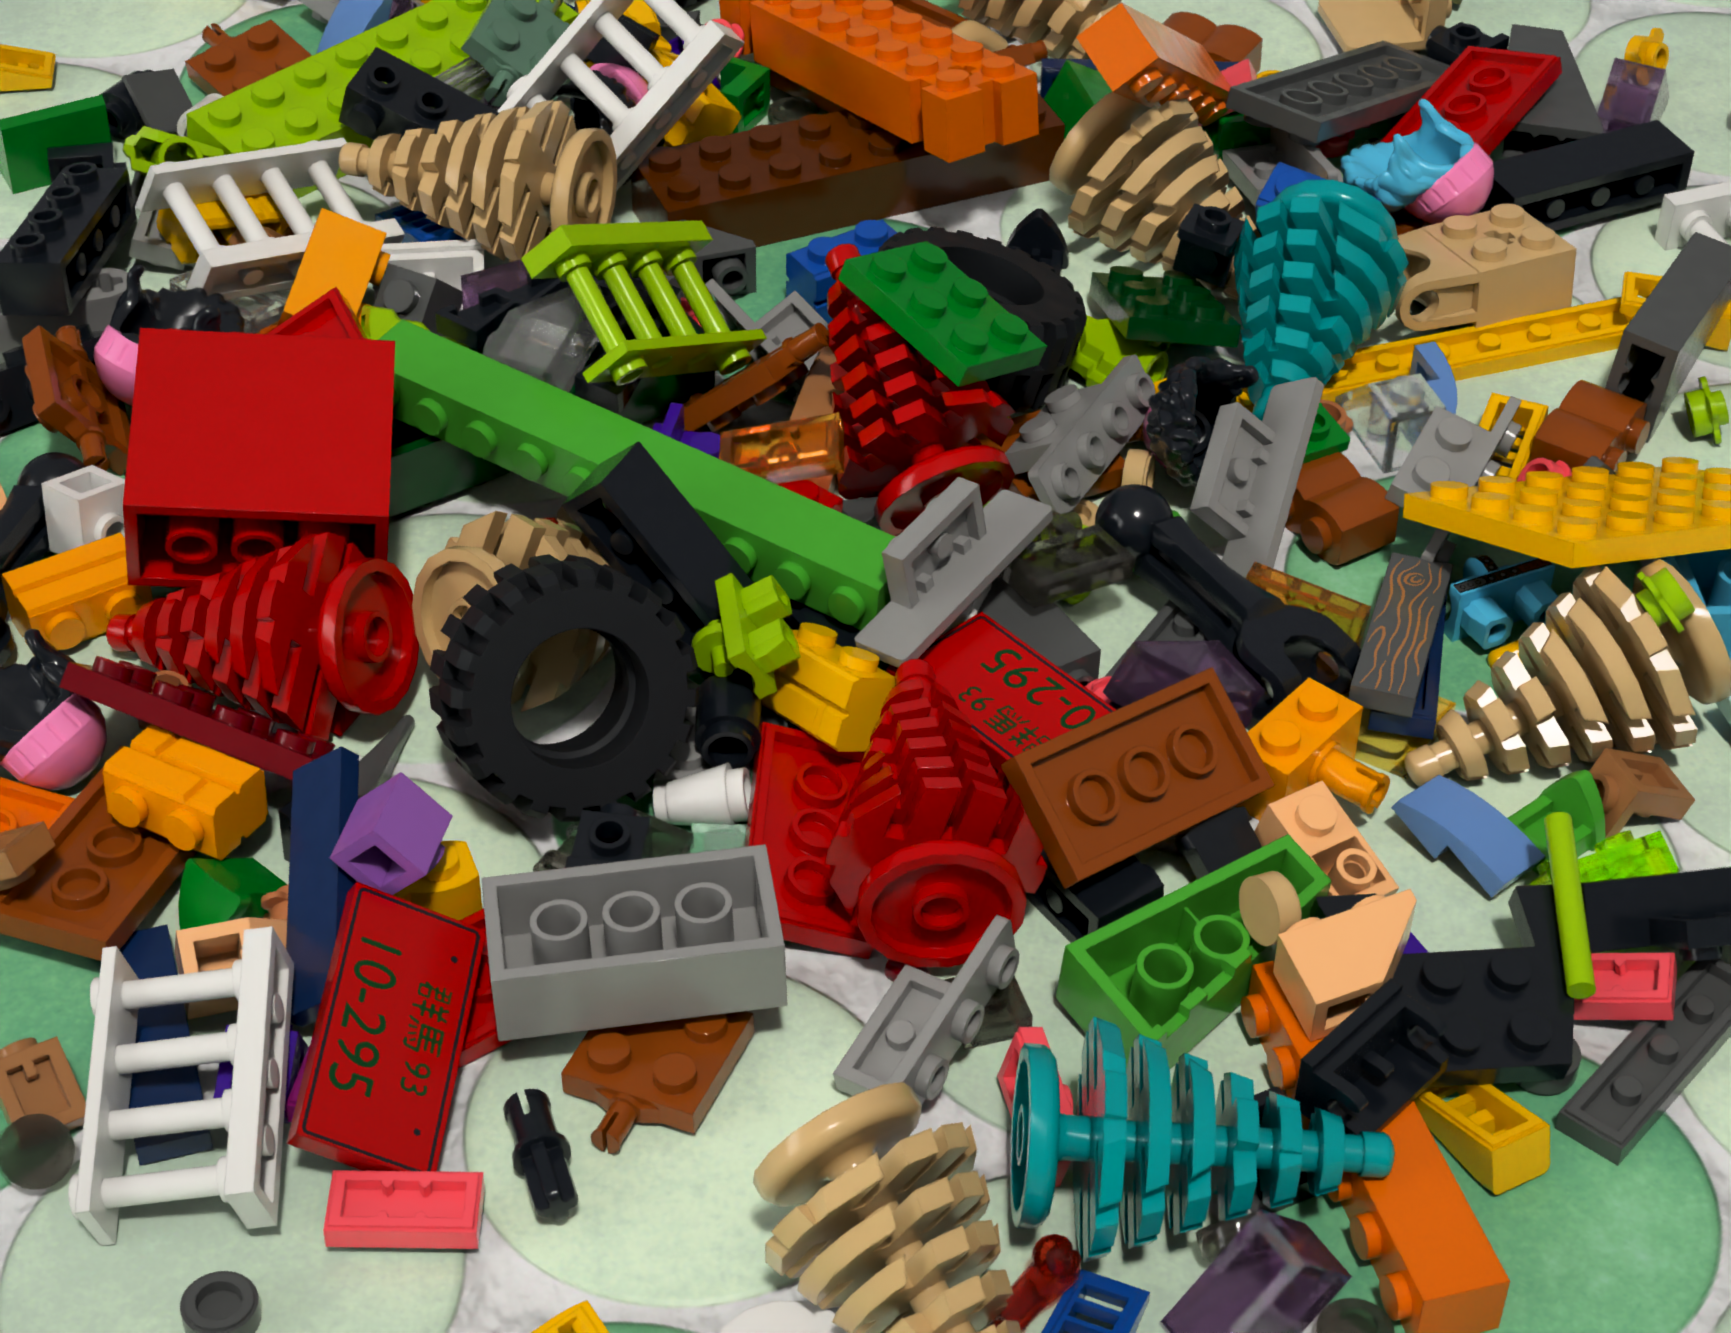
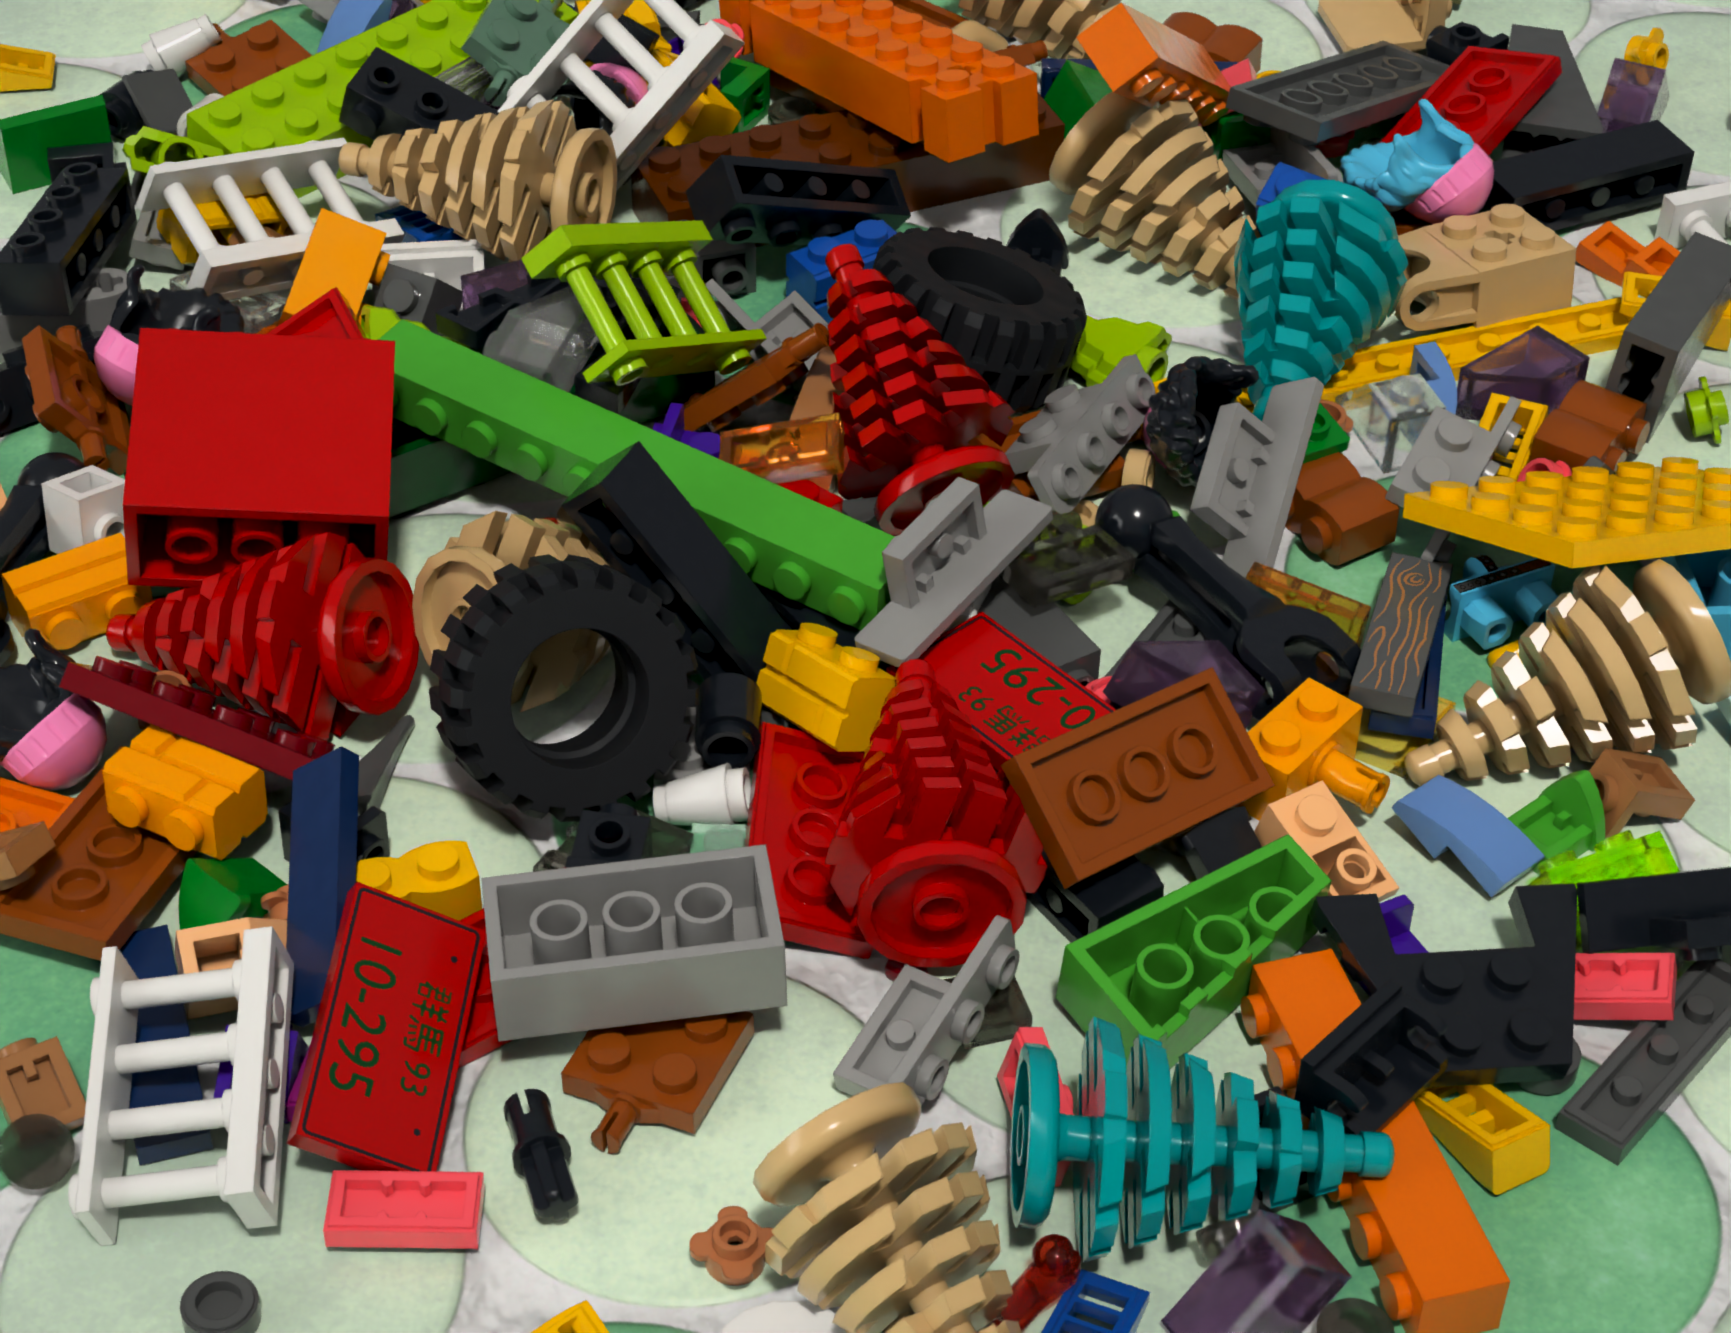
medium lavender brick [330,772,453,895] -> none
lime hips [691,573,801,699] -> none
green plate [838,241,1047,387] -> none
dark green plate [1089,266,1241,348] -> none
black bracket [1172,203,1244,288] -> none
tan tile [1239,871,1302,946] -> none
light nougat slope [1273,889,1417,1042] -> none
lime bar [1544,812,1596,999] -> none
lime plate [1635,567,1696,633] -> none
none -> white cone [141,14,222,78]
none -> black brick [685,155,911,247]
none -> nougat plate [689,1206,774,1286]
none -> slope [1455,325,1590,421]
none -> orange slope [1575,220,1680,287]

